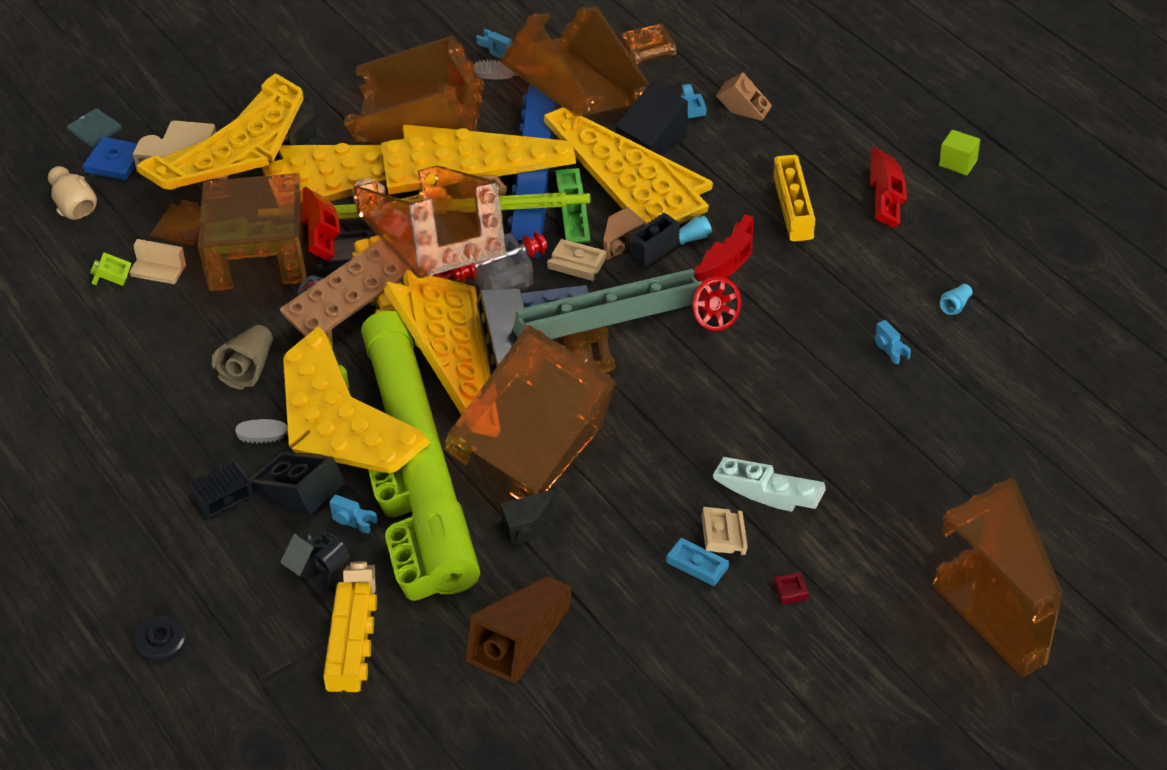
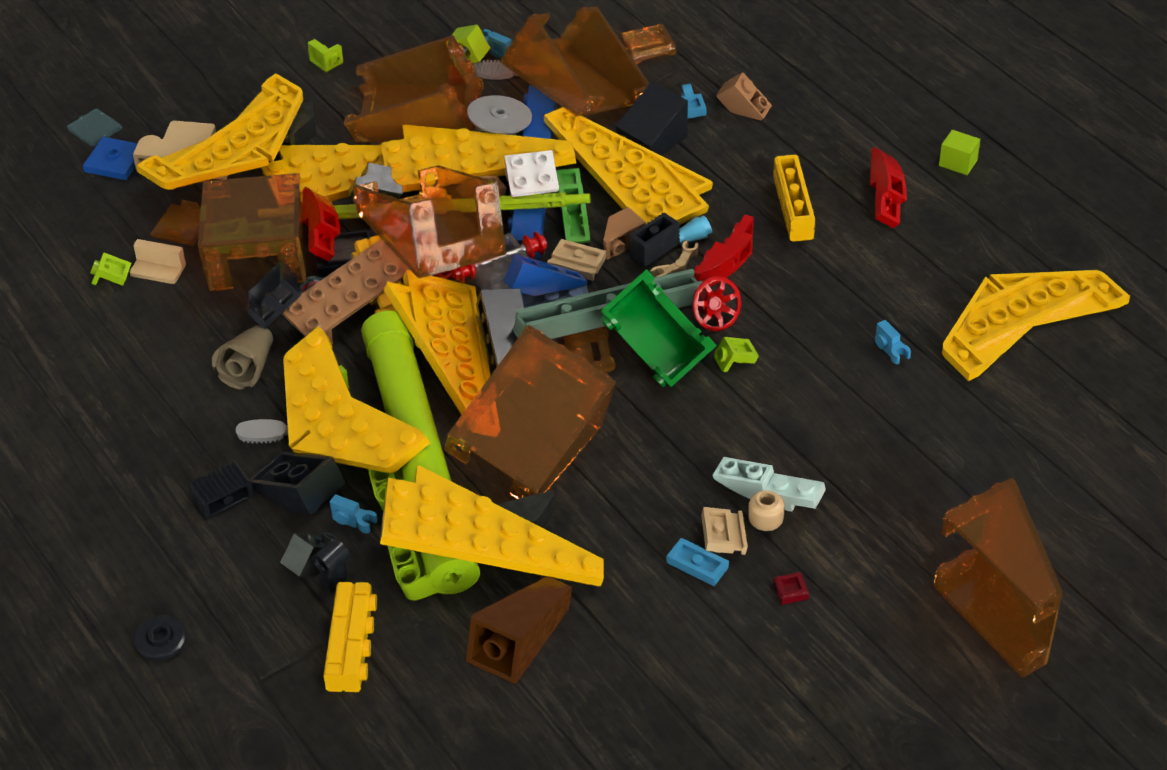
tan piece [48,166,97,220] -> none
tan bracket [343,561,376,594] -> none
medium azure cone [940,284,972,315] -> none
none -> black window [246,260,301,329]
none -> lime bracket [308,39,343,72]
none -> brick [349,162,402,203]
none -> yellow wing [380,465,604,587]
none -> lime piece [446,24,490,64]
none -> light grey piece [467,95,532,136]
none -> blue slope [504,254,588,296]
none -> white bracket [505,150,559,197]
none -> green windscreen [600,269,717,388]
none -> tan piece [651,240,698,277]
none -> lime bracket [714,337,759,372]
none -> tan head [748,490,785,531]
none -> yellow wing [942,270,1130,381]

